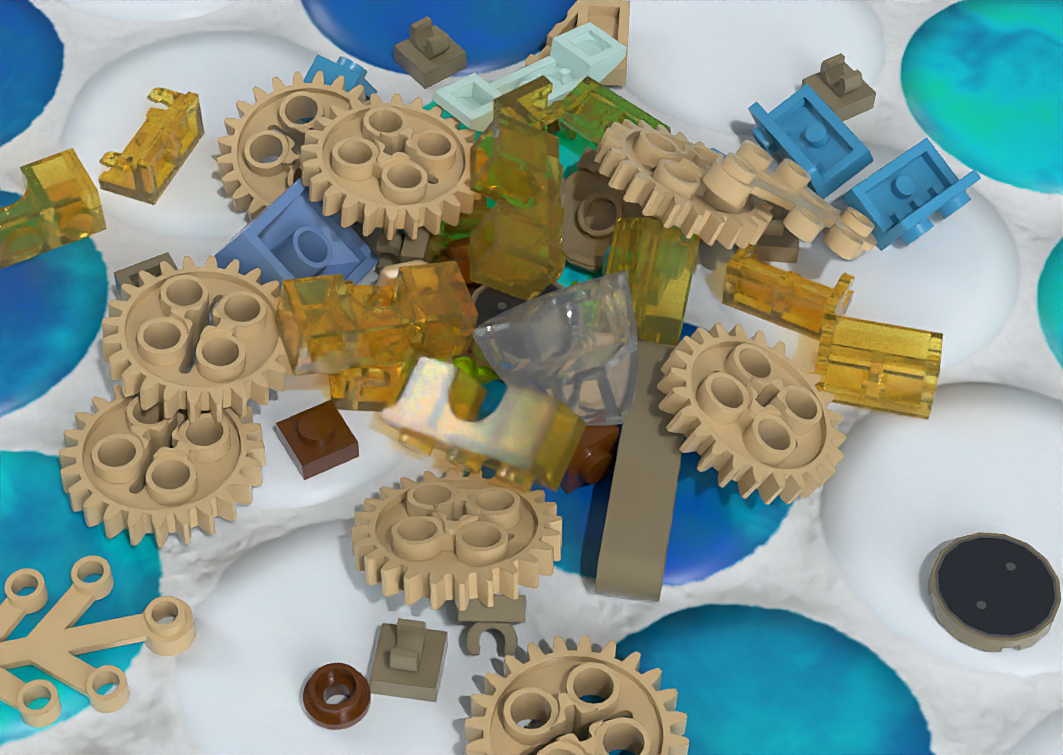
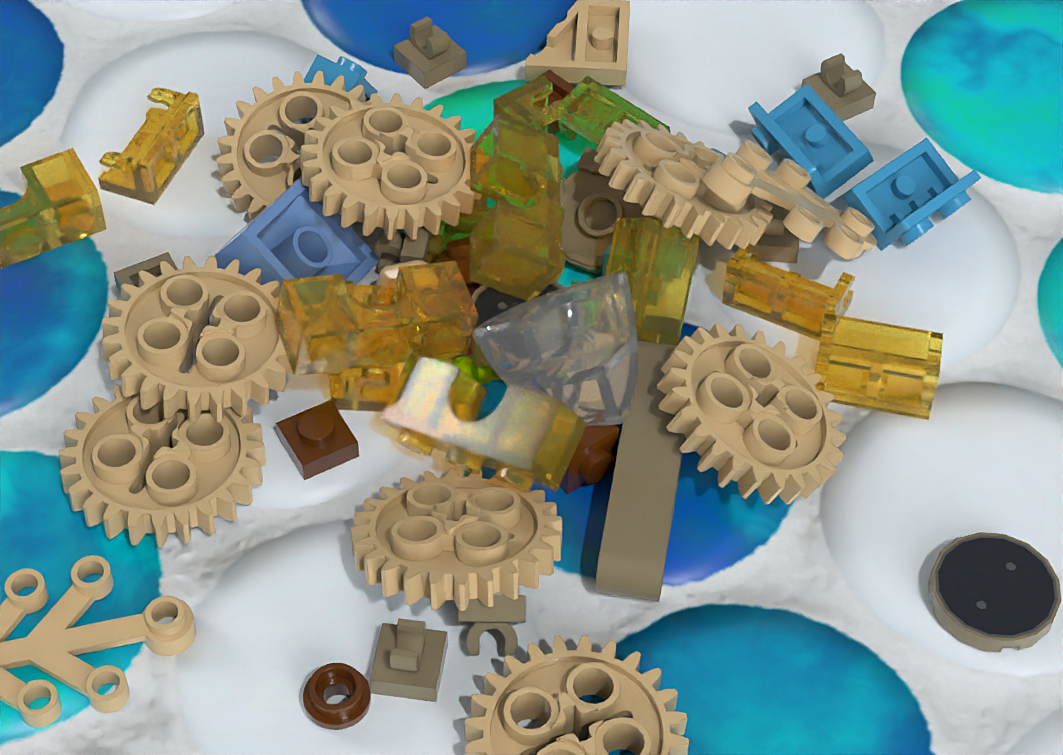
light aqua slope [433,22,627,132] -> none

